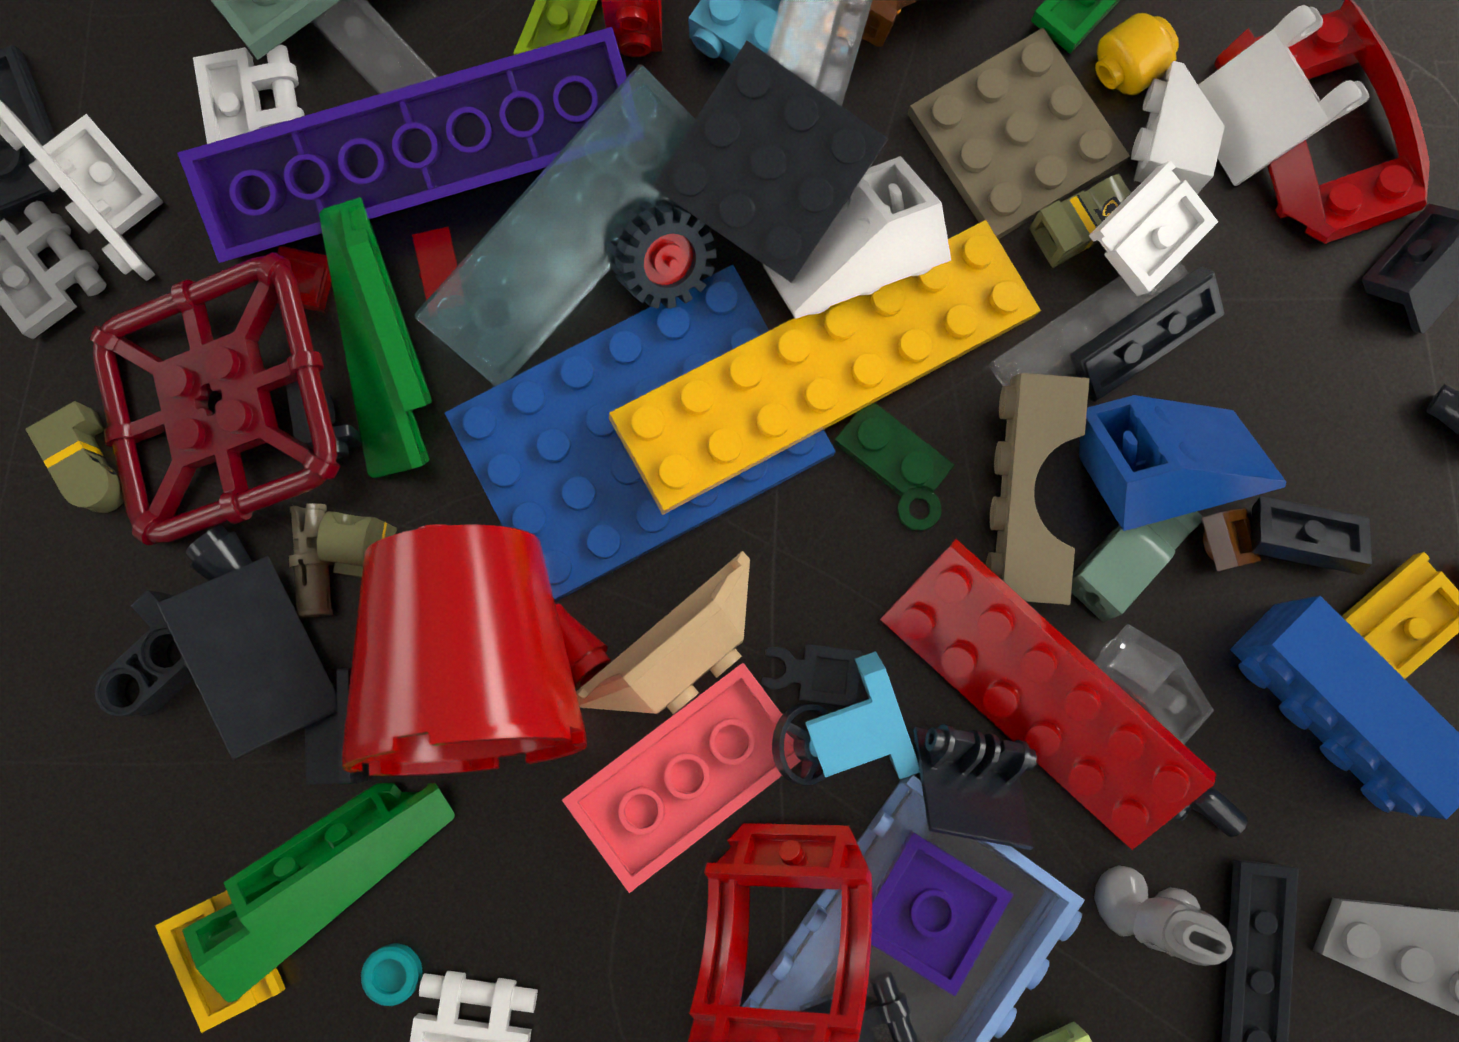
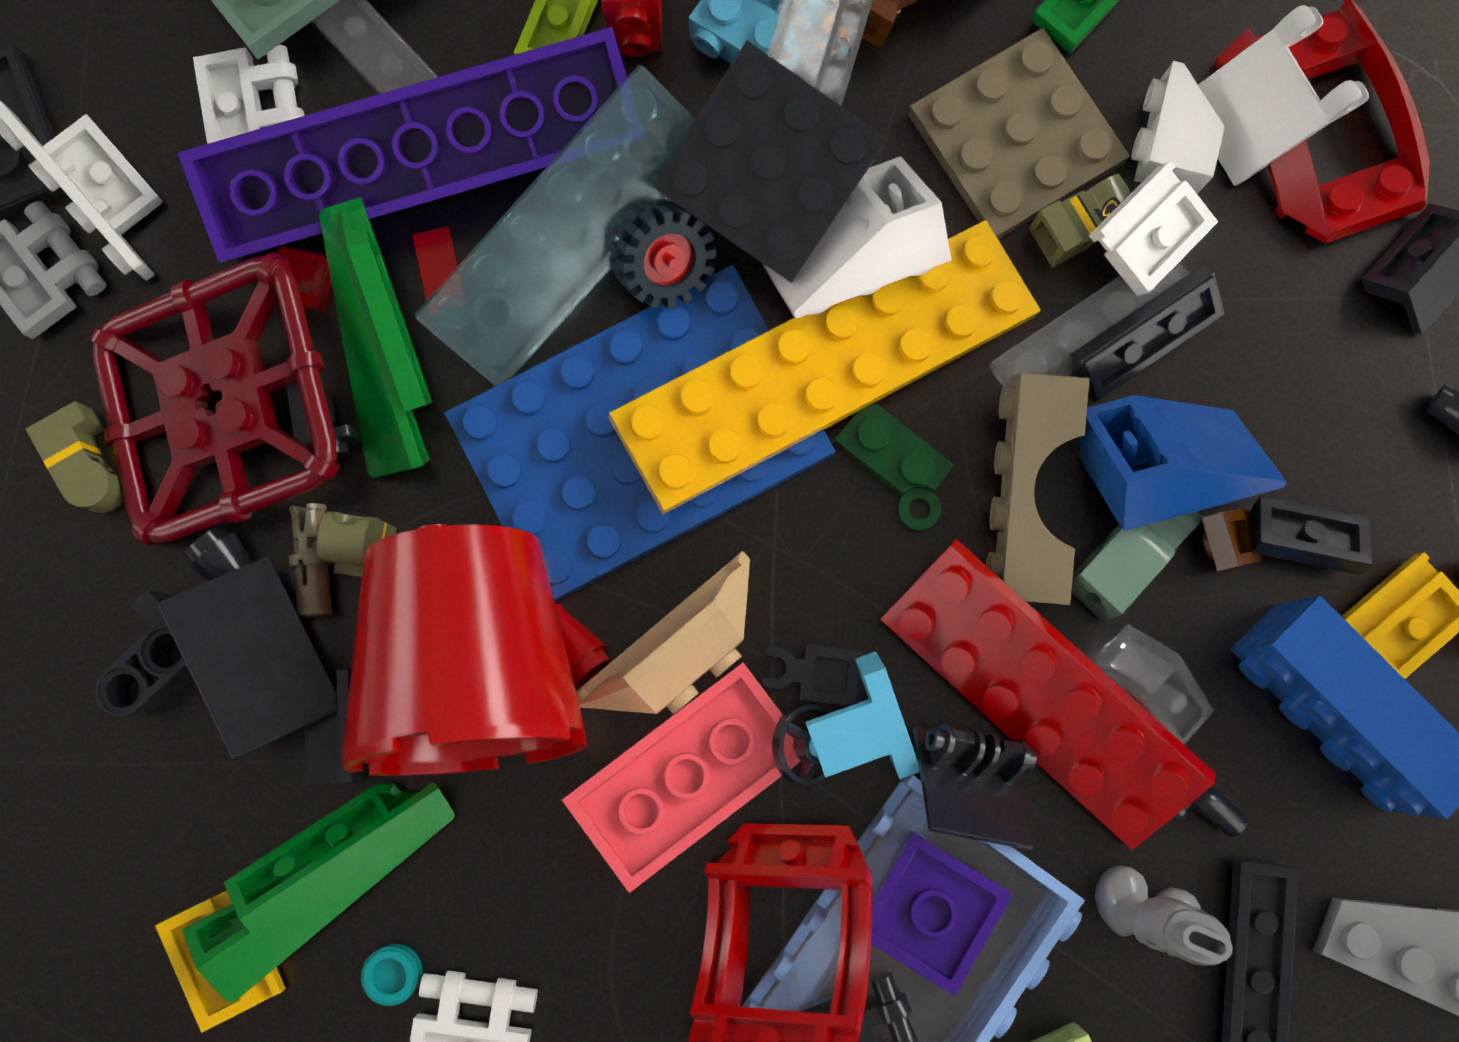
yellow head [1095,13,1179,95] -> none

